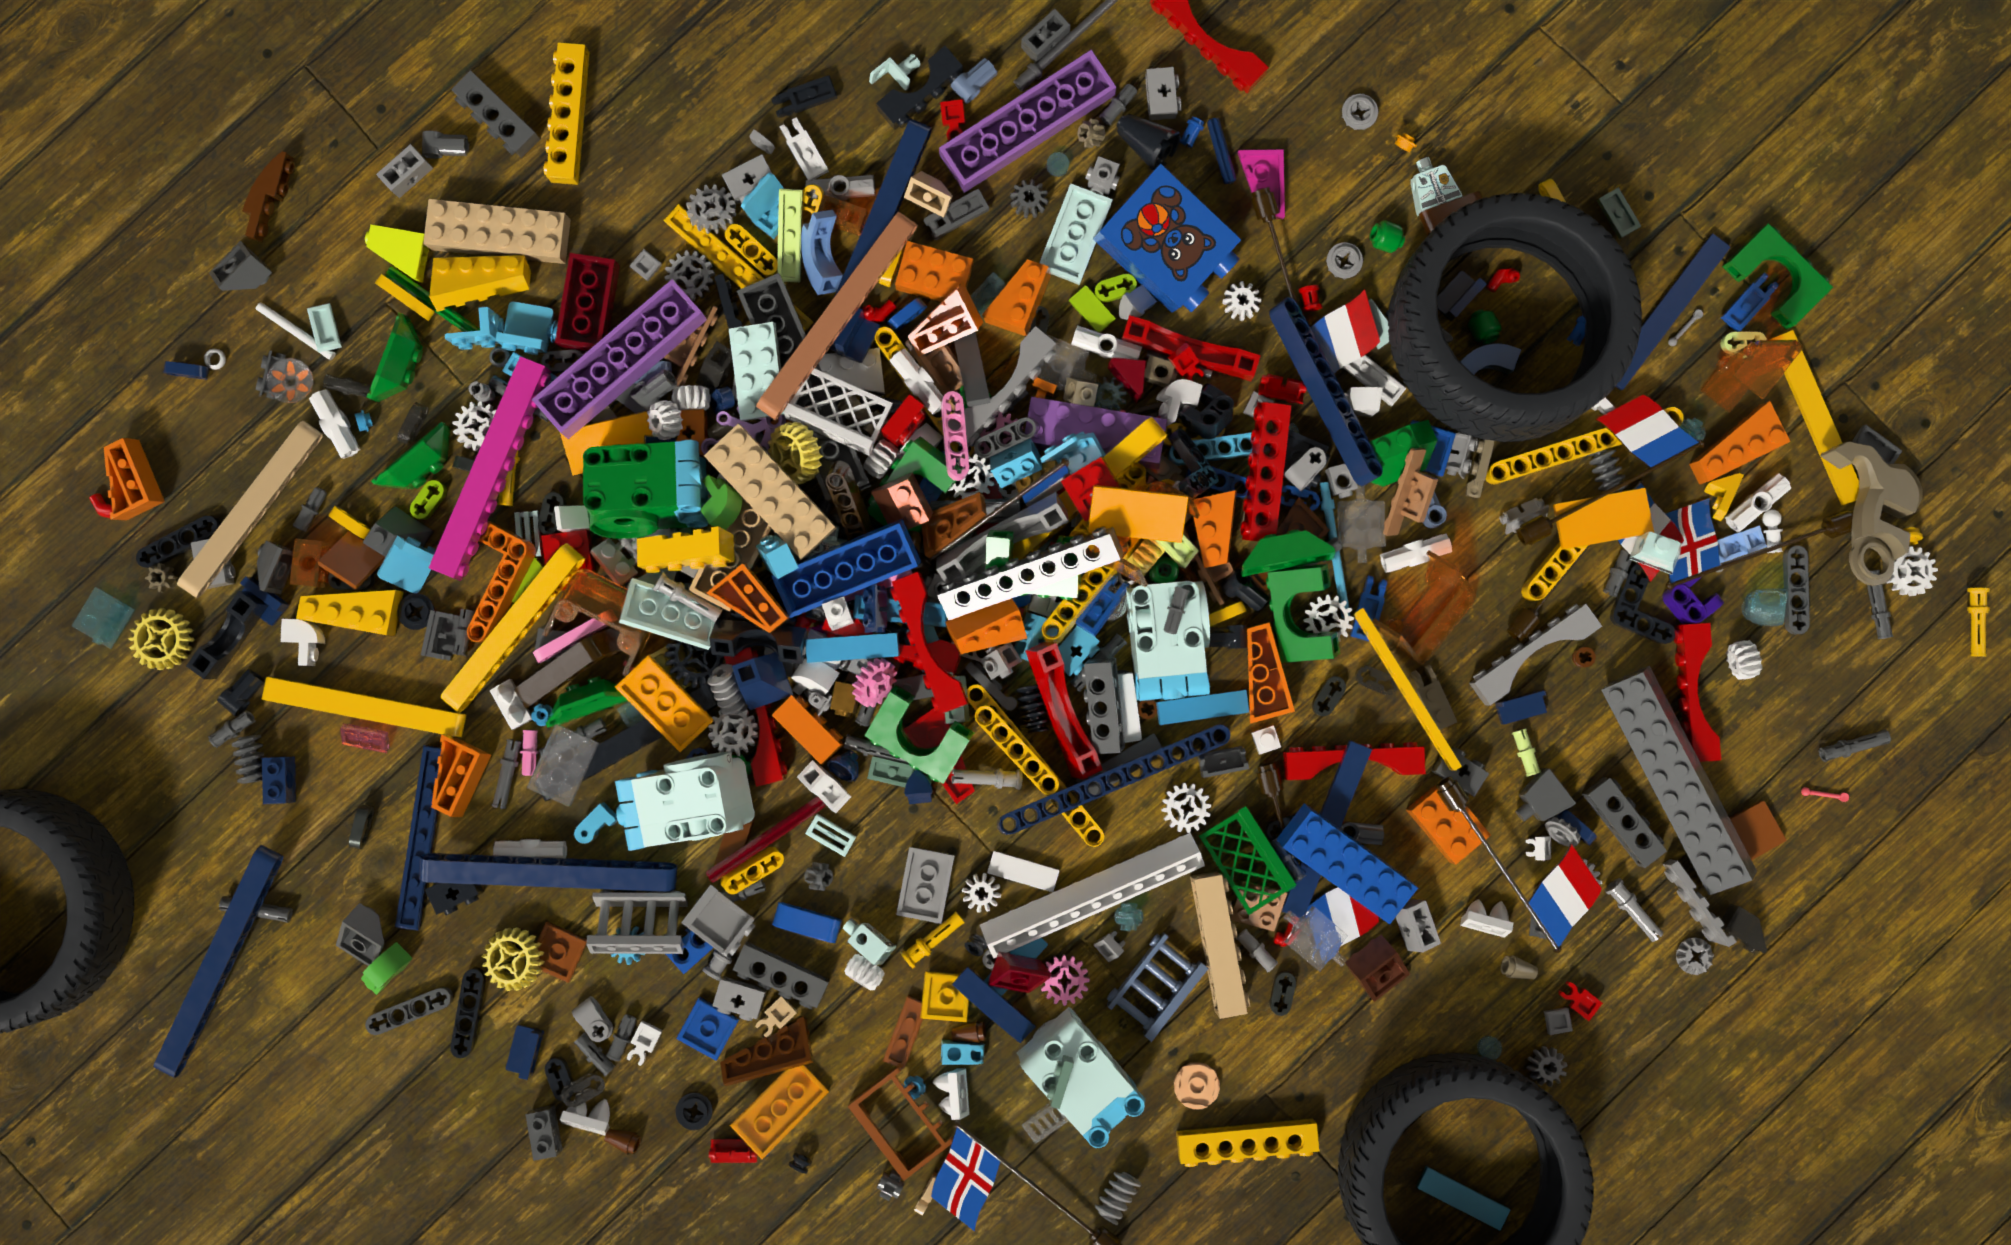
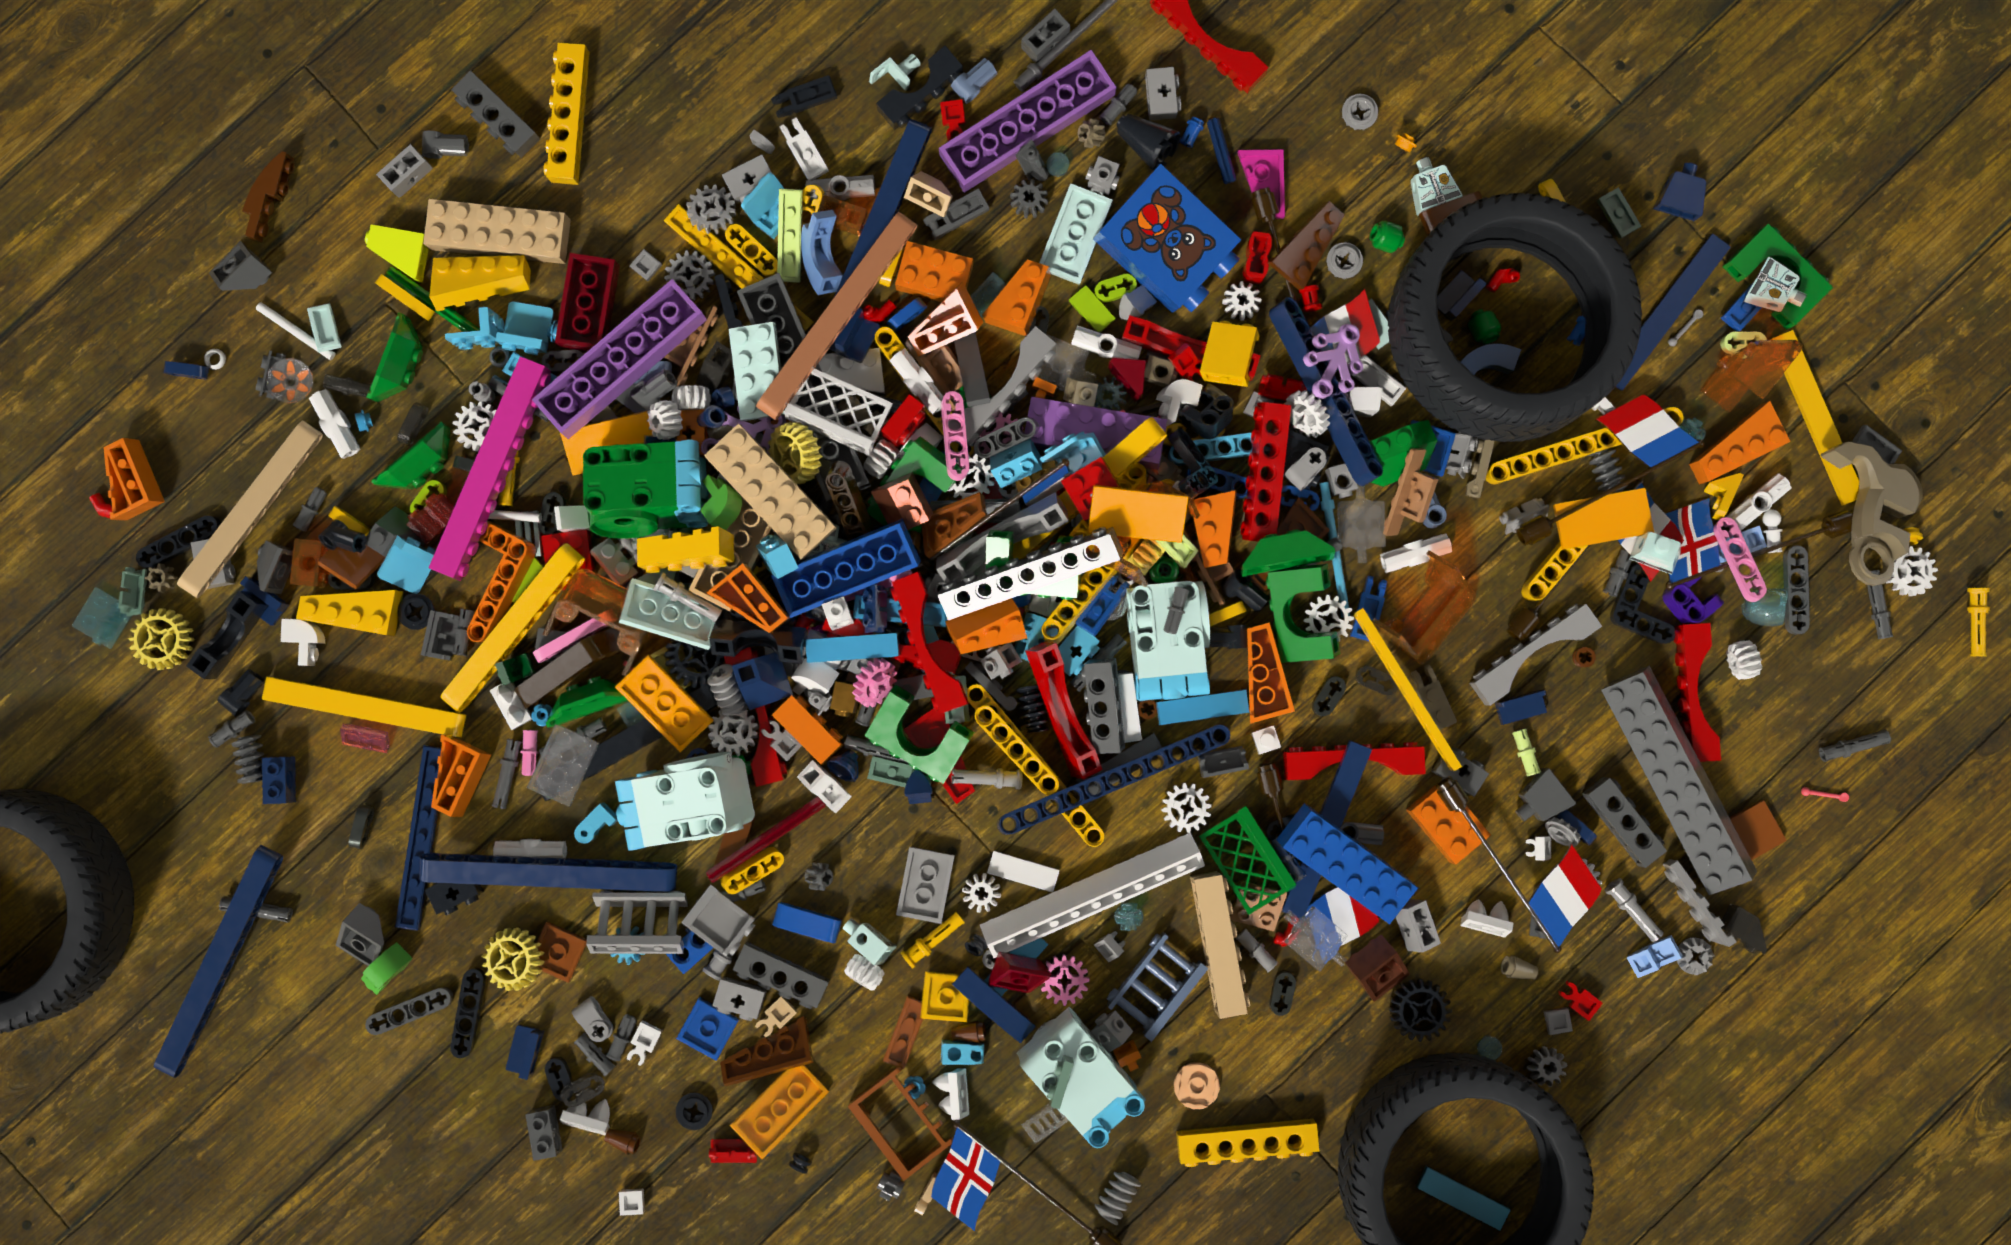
light aqua tile [805,814,857,857] -> none
none -> sand green hinge [118,567,147,616]
none -> black piece [318,520,367,553]
none -> clear red brick [406,493,455,544]
none -> white bar [452,507,542,522]
none -> dark green bracket [495,653,536,686]
none -> white plate [619,1189,645,1216]
none -> dark blue cone [697,405,725,428]
none -> light grey plate [761,720,802,761]
none -> dark grey hinge [1015,139,1048,181]
none -> light grey brick [1091,1010,1133,1053]
none -> orange tile [1113,1040,1142,1072]
none -> yellow panel [1200,321,1260,387]
none -> red brick [1242,231,1272,284]
none -> reddish brown wing [1267,201,1345,290]
none -> white gear [1284,390,1330,438]
none -> lavender plant [1303,324,1363,399]
none -> black gear [1388,978,1452,1042]
none -> light blue slope [1627,935,1683,978]
none -> dark blue torso [1653,163,1706,221]
none -> bright pink beam [1713,517,1767,602]
none -> light aqua torso [1744,257,1807,312]

